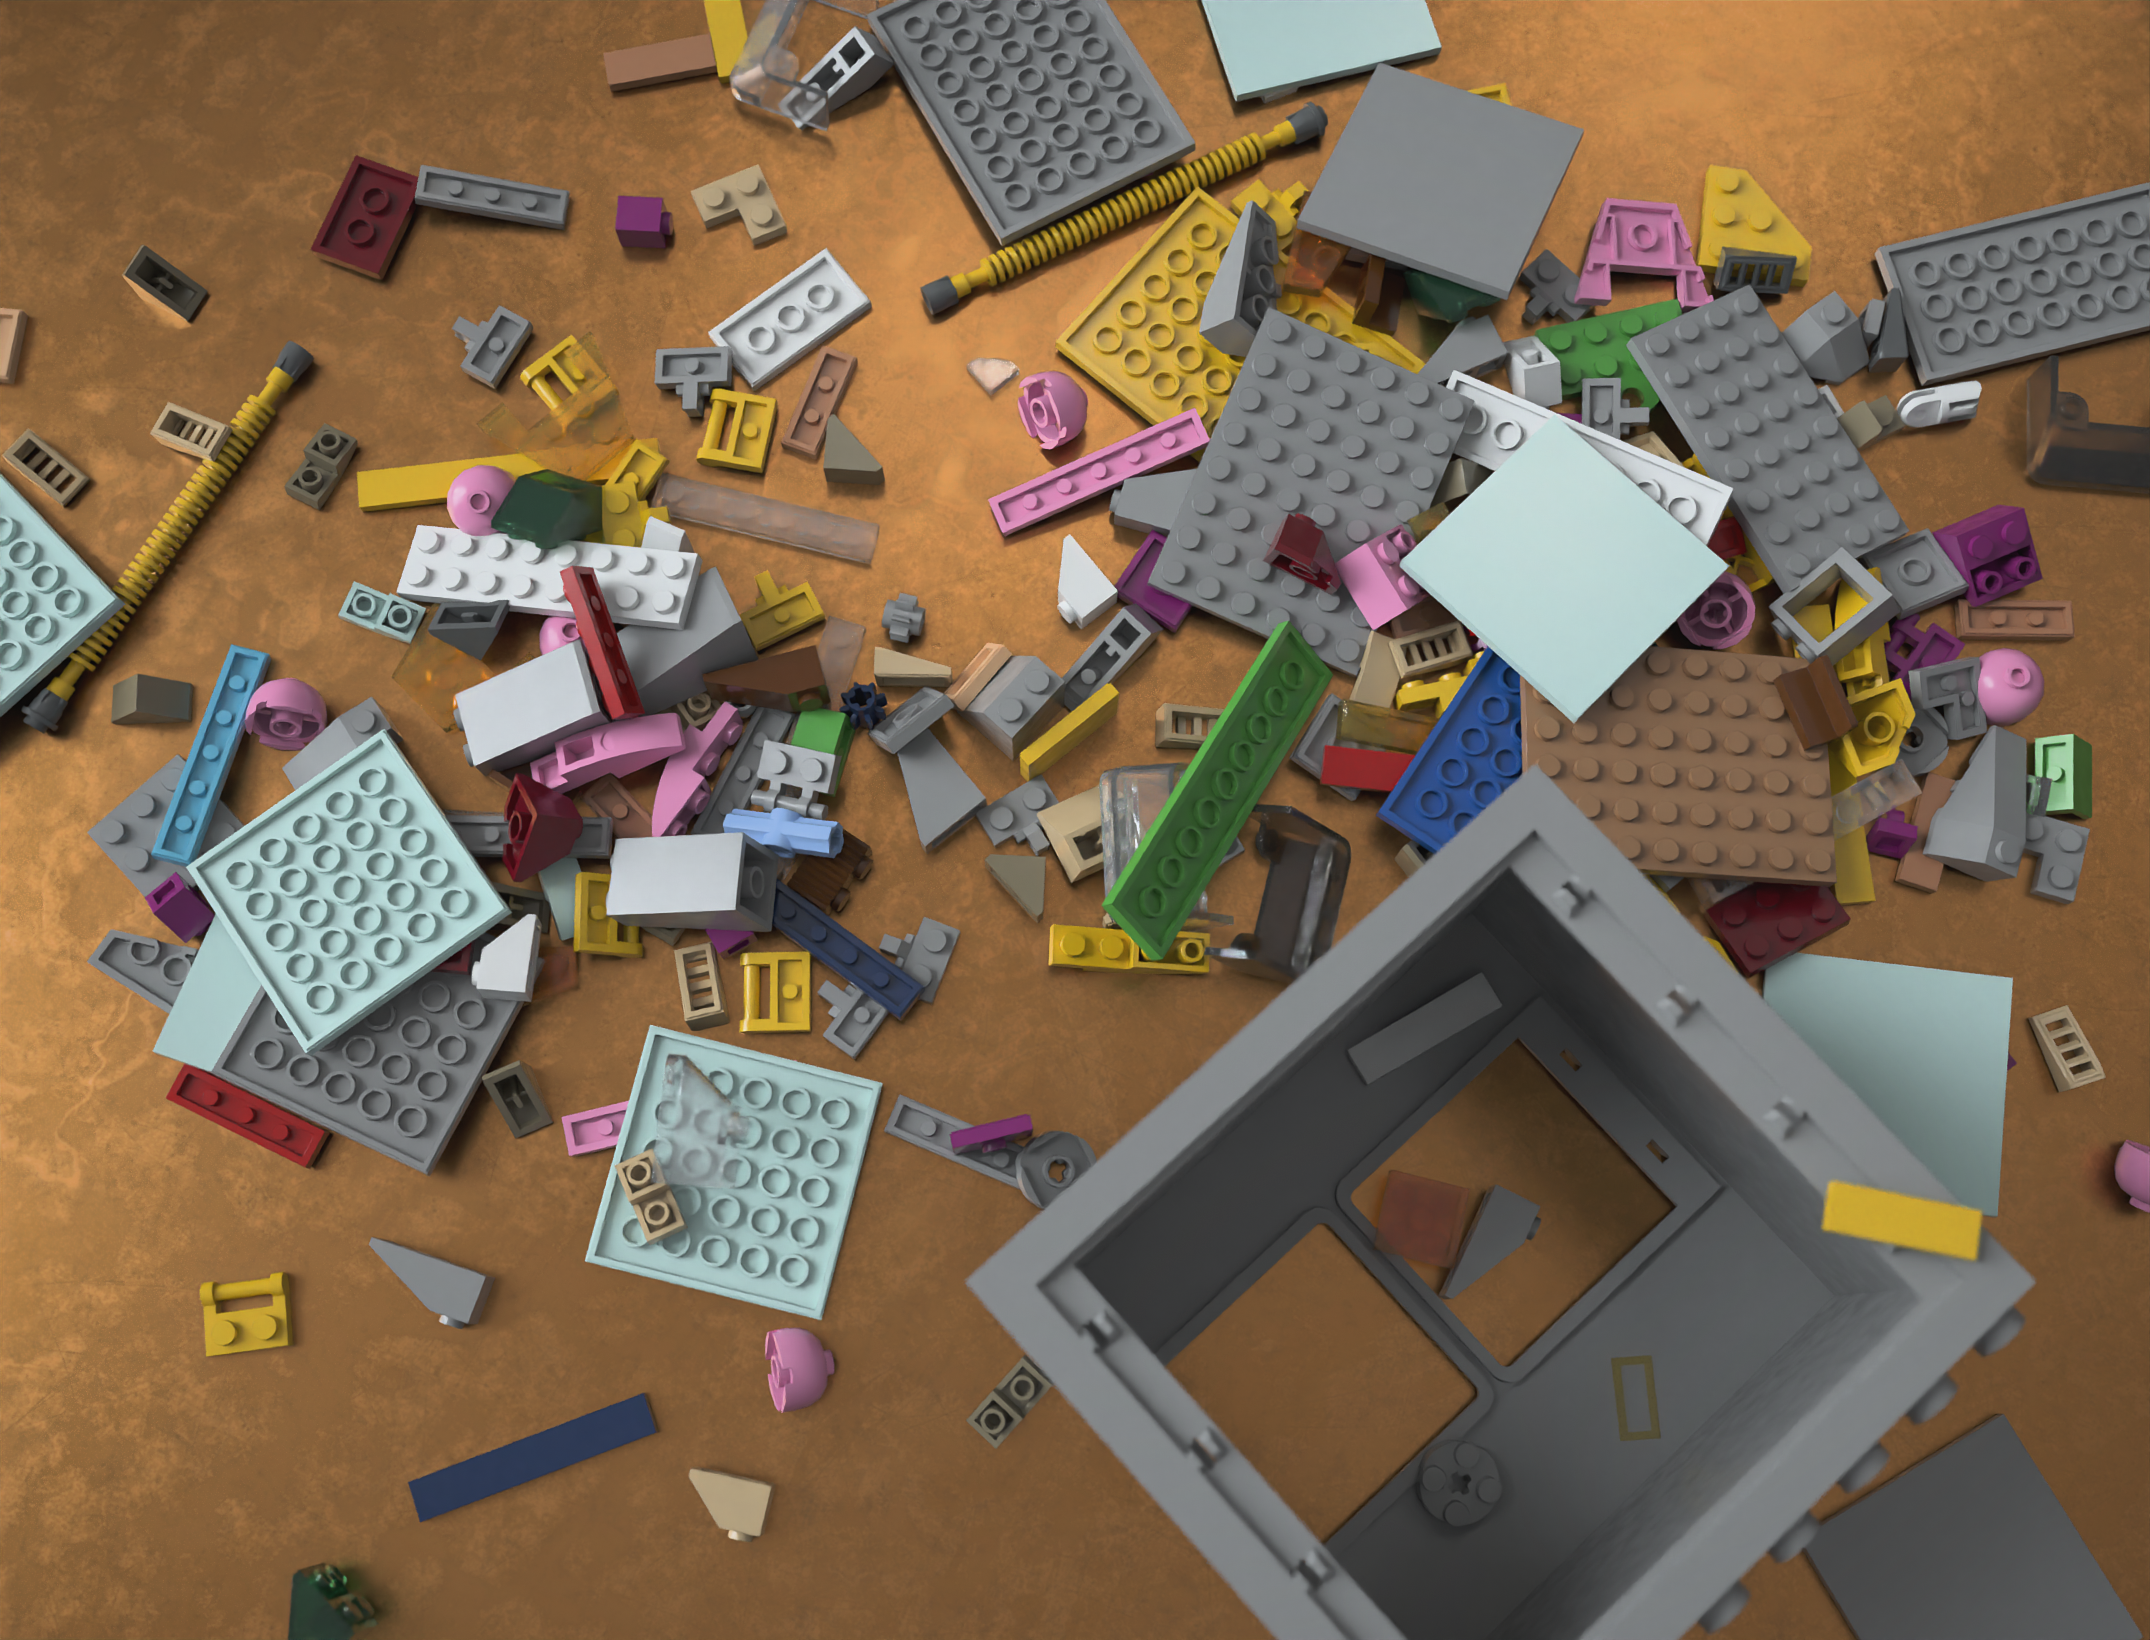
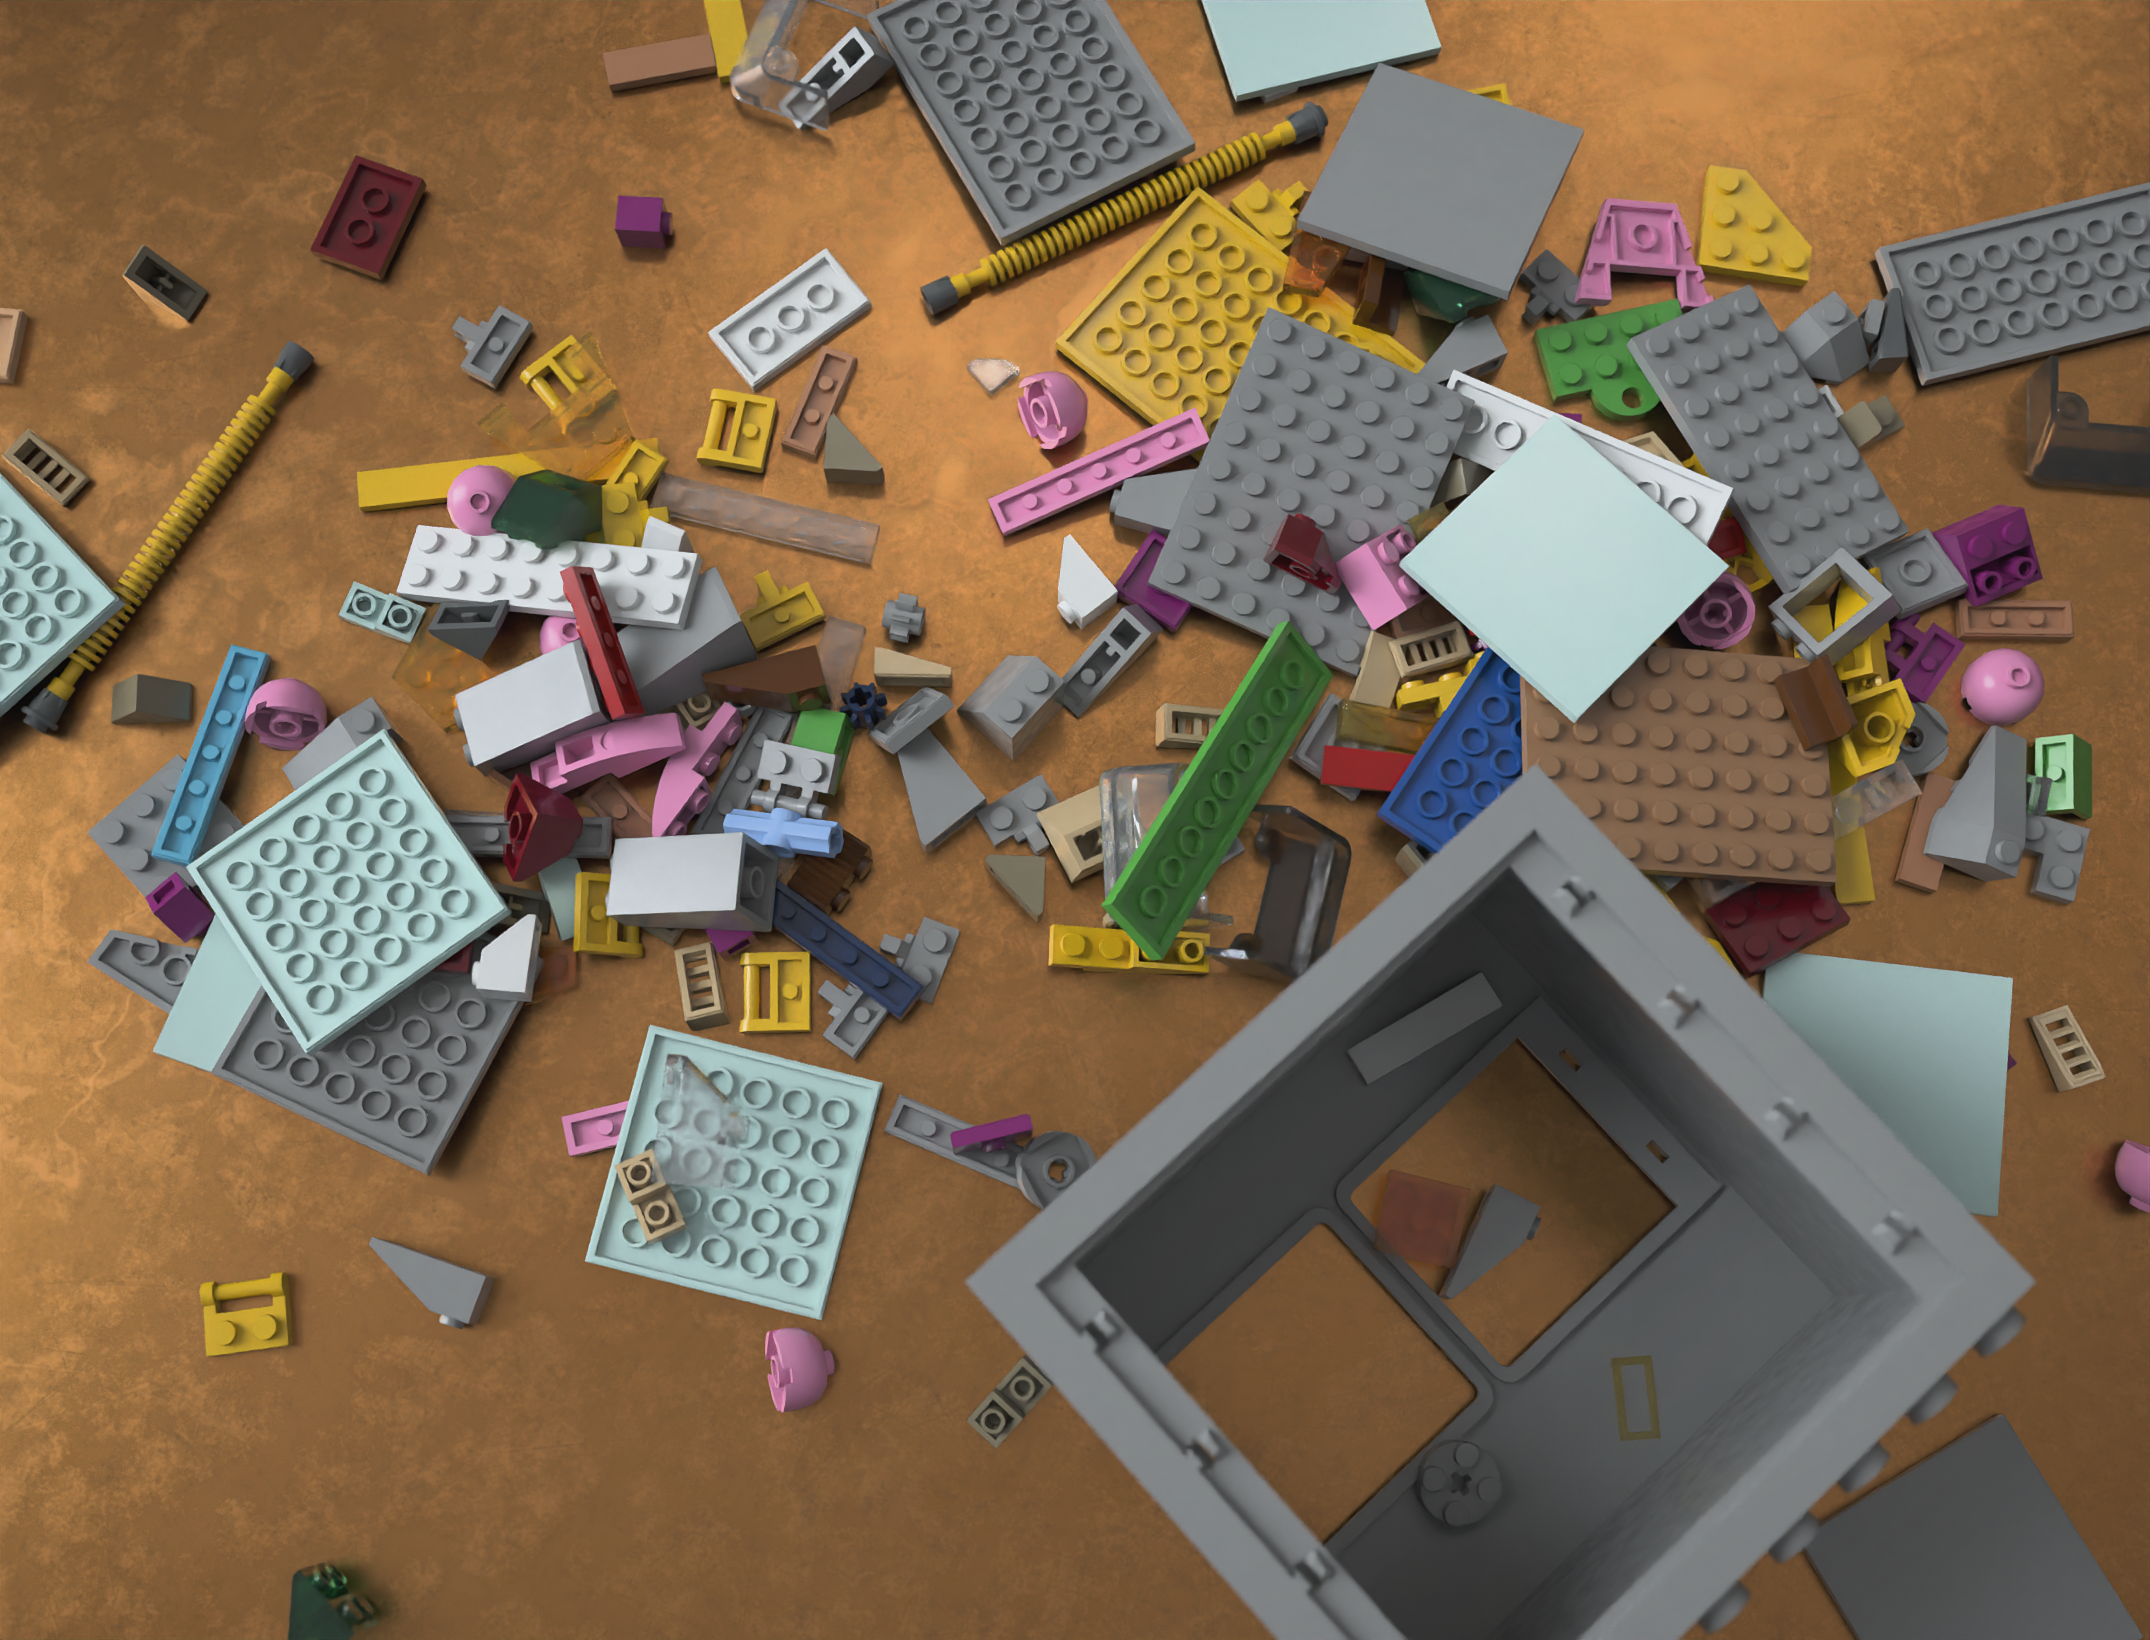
tan slope [150,402,233,462] -> none
red plate [165,1064,329,1169] -> none
dark tan slope [284,423,358,510] -> none
dark blue tile [408,1393,658,1522] -> none
light grey tile [415,165,570,230] -> none
dark tan slope [482,1060,553,1139] -> none
light grey hinge [655,346,733,417] -> none
tan slope [689,1466,776,1542] -> none
tan plate [691,164,788,246] -> none
light nougat tile [944,643,1012,711] -> none
yellow tile [1020,683,1119,782] -> none
light grey wedge [1199,200,1282,357] -> none
white slope [1503,335,1562,409] -> none
light grey hinge [1582,378,1650,440] -> none
dark grey slope [1714,247,1797,294] -> none
yellow tile [1822,1181,1982,1261] -> none
magenta tile [1866,808,1918,859] -> none
white arm [1897,381,1982,427] -> none
light grey plate [1908,657,1987,740] -> none

